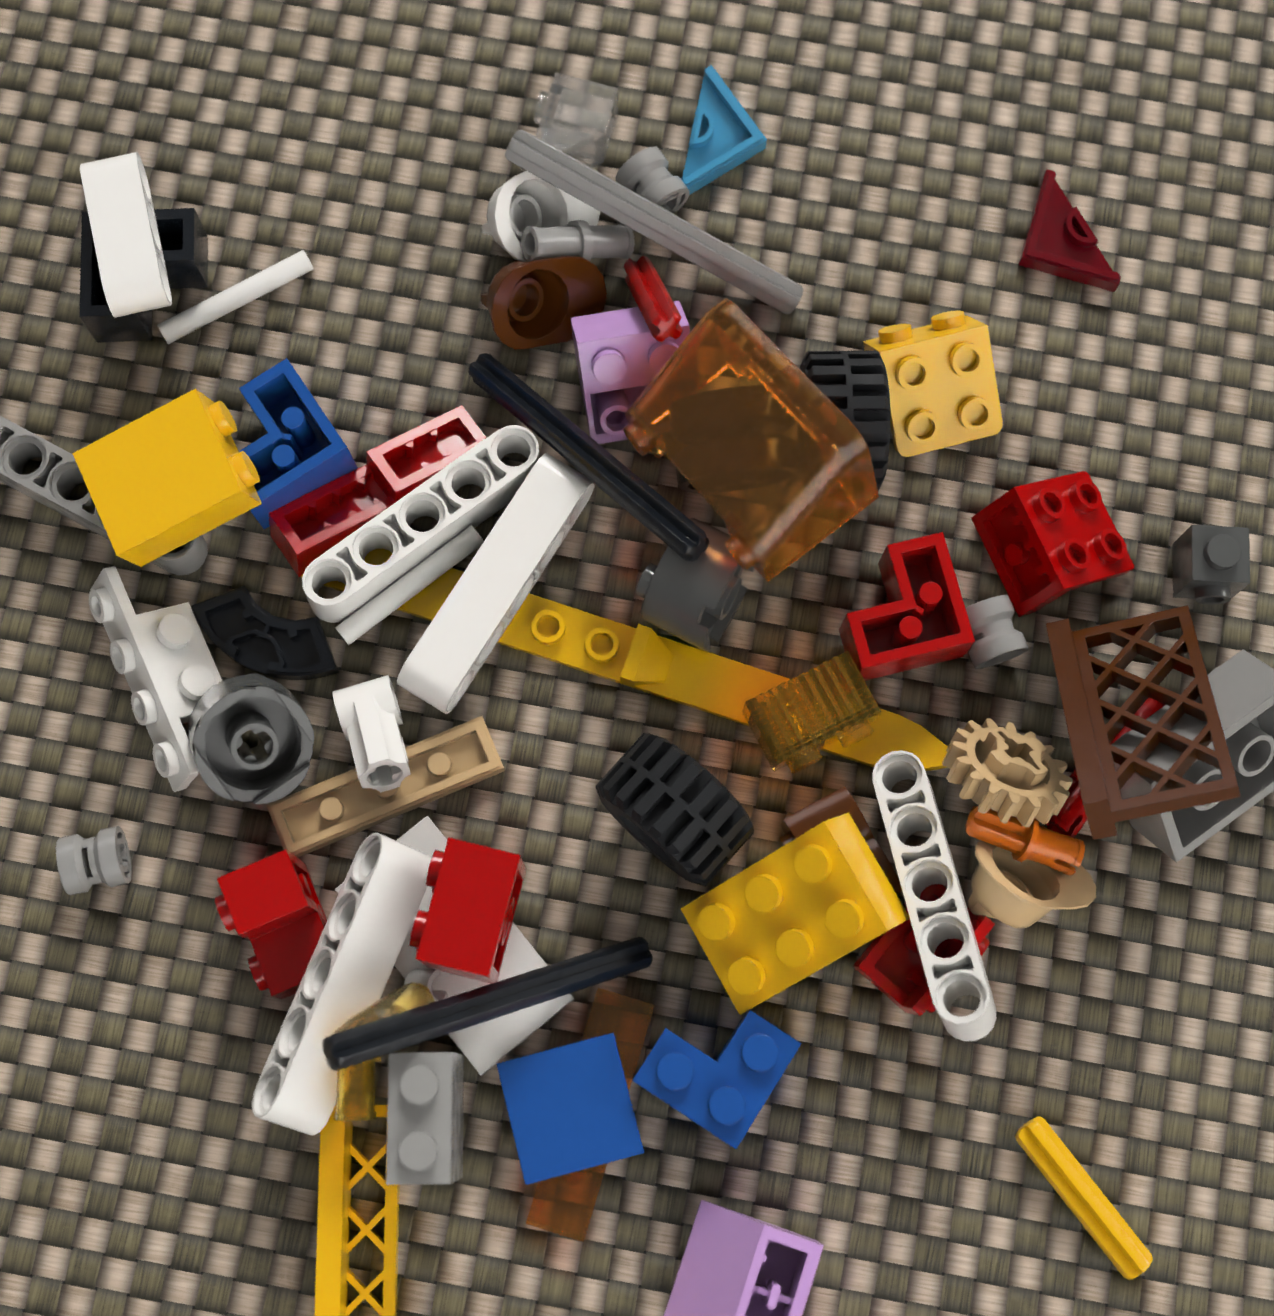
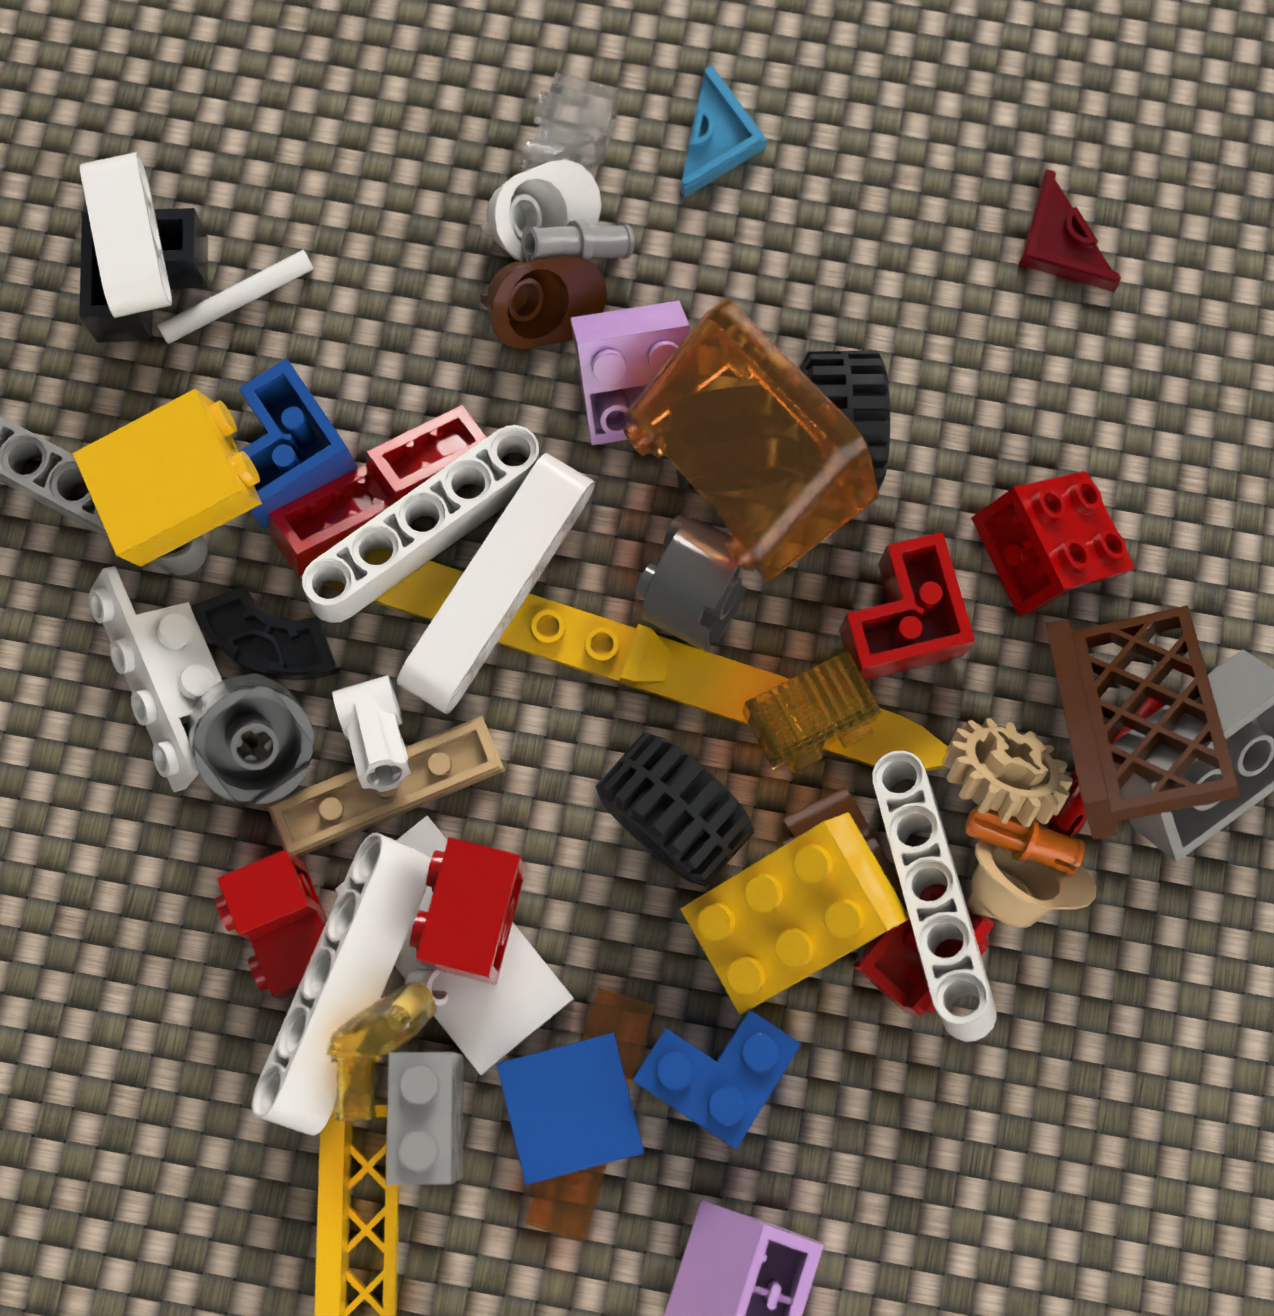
light grey wheel [56,826,132,895] -> none
black axle [322,937,653,1071] -> none
white bar [335,525,484,645] -> none
black axle [468,353,710,561] -> none
light grey axle [505,130,803,314] -> none
light grey wheel [616,147,690,214] -> none
red axle [623,256,683,343] -> none
yellow bracket [863,311,1003,457] -> none
light grey wheel [966,595,1029,669] -> none
yellow axle [1015,1116,1153,1280] -> none
dark grey brick [1172,525,1250,604] -> none

